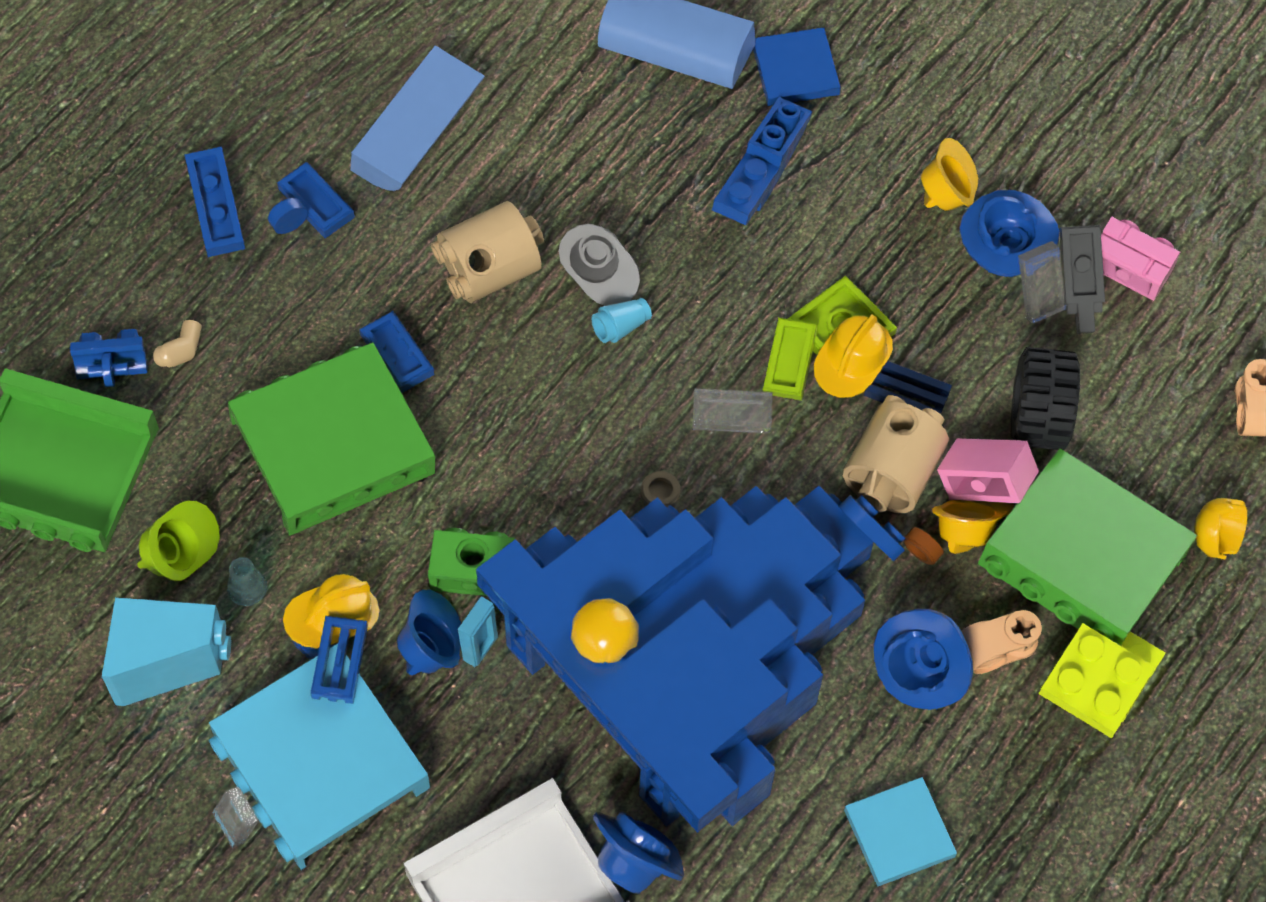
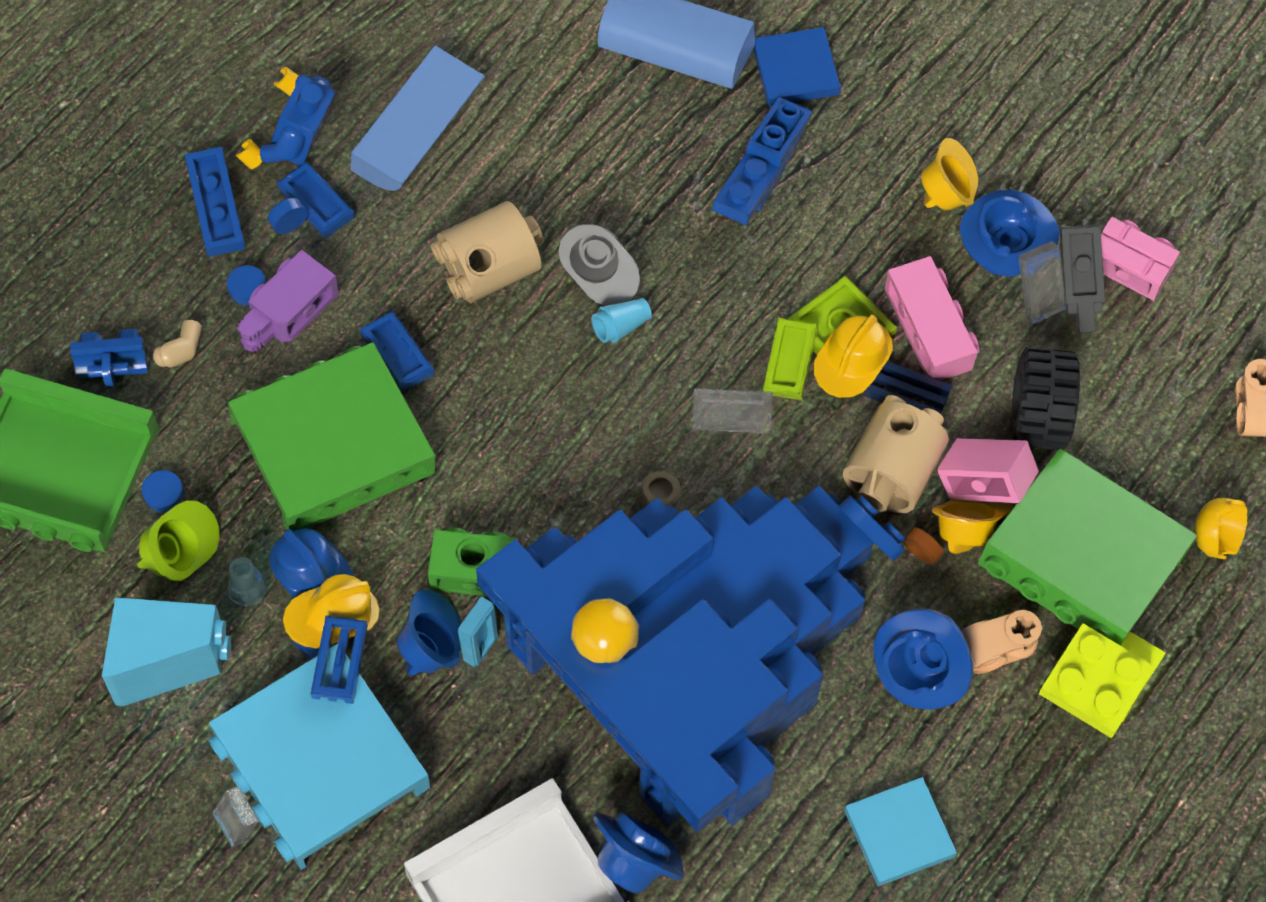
none -> blue tile [142,470,184,512]
none -> blue tile [227,266,266,306]
none -> blue torso [236,67,336,169]
none -> medium lavender hinge [237,249,339,353]
none -> blue piece [270,528,353,598]
none -> bright pink brick [884,256,979,381]

